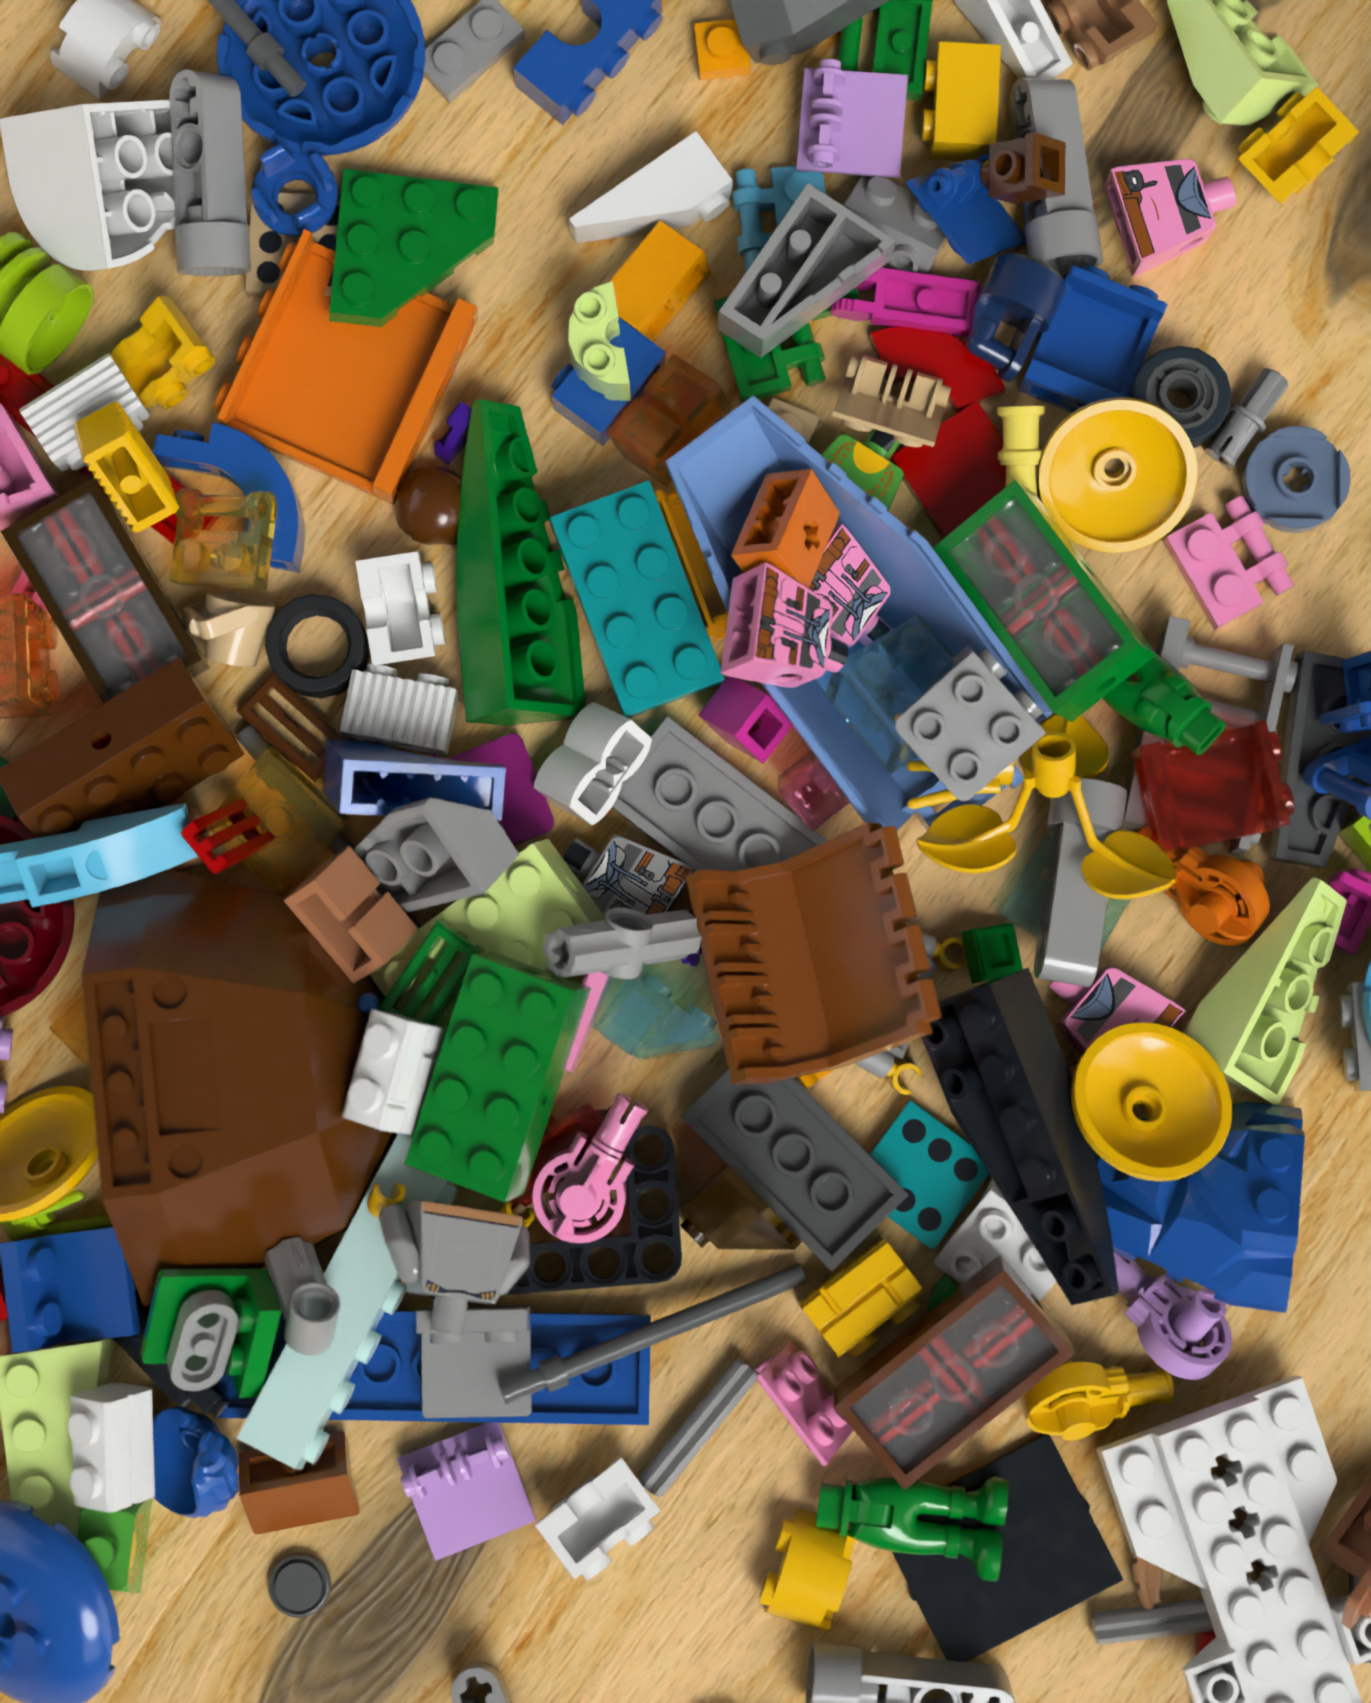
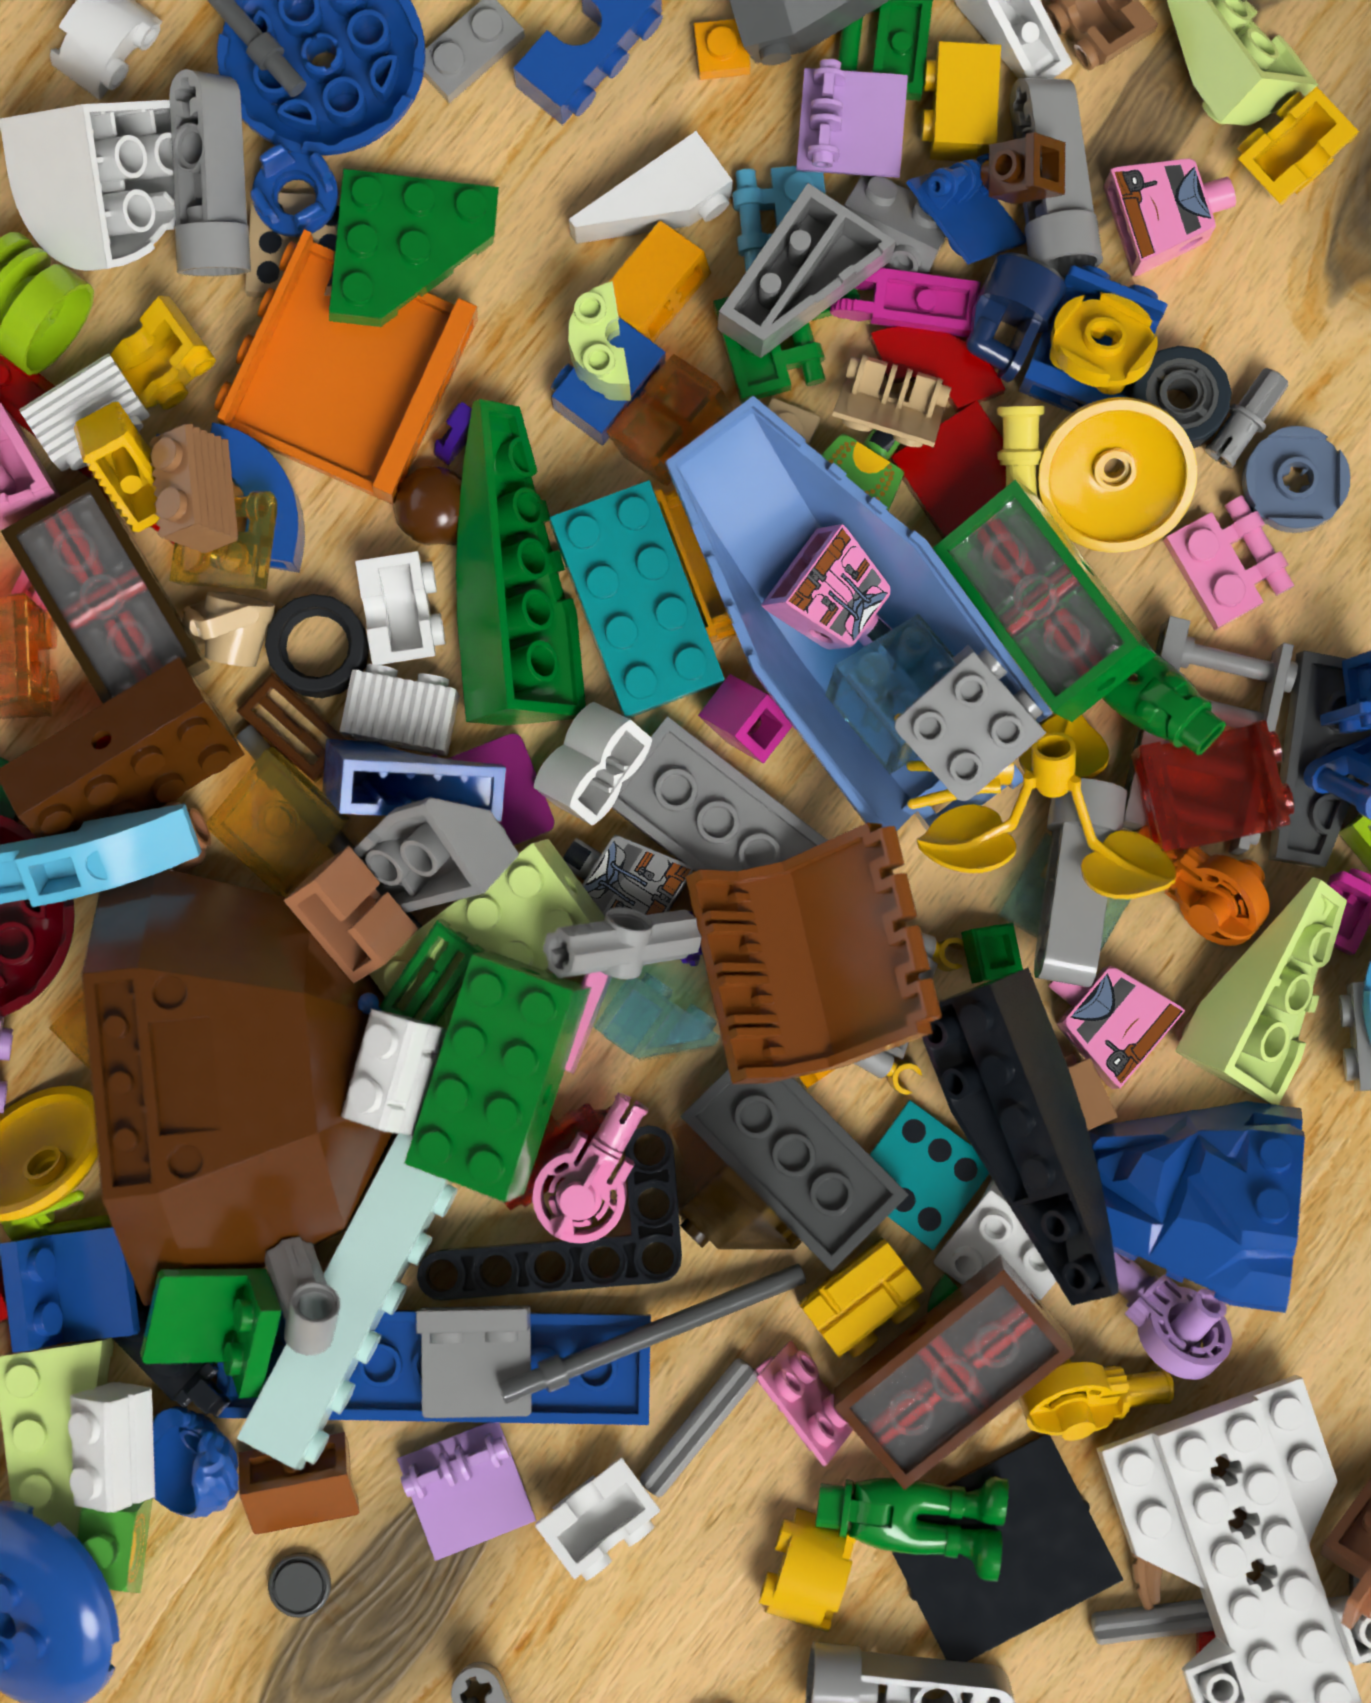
light grey plate [166,1290,238,1391] -> none
red tile [180,798,276,874] -> none
light grey torso [367,1183,535,1334] -> none
bright pink torso [721,563,848,688] -> none
orange brick [731,469,840,589] -> none
clear pink brick [778,750,850,832] -> none
yellow dish [1071,1022,1232,1181] -> none
none -> medium nougat brick [149,424,238,553]
none -> yellow plate [1049,293,1158,395]

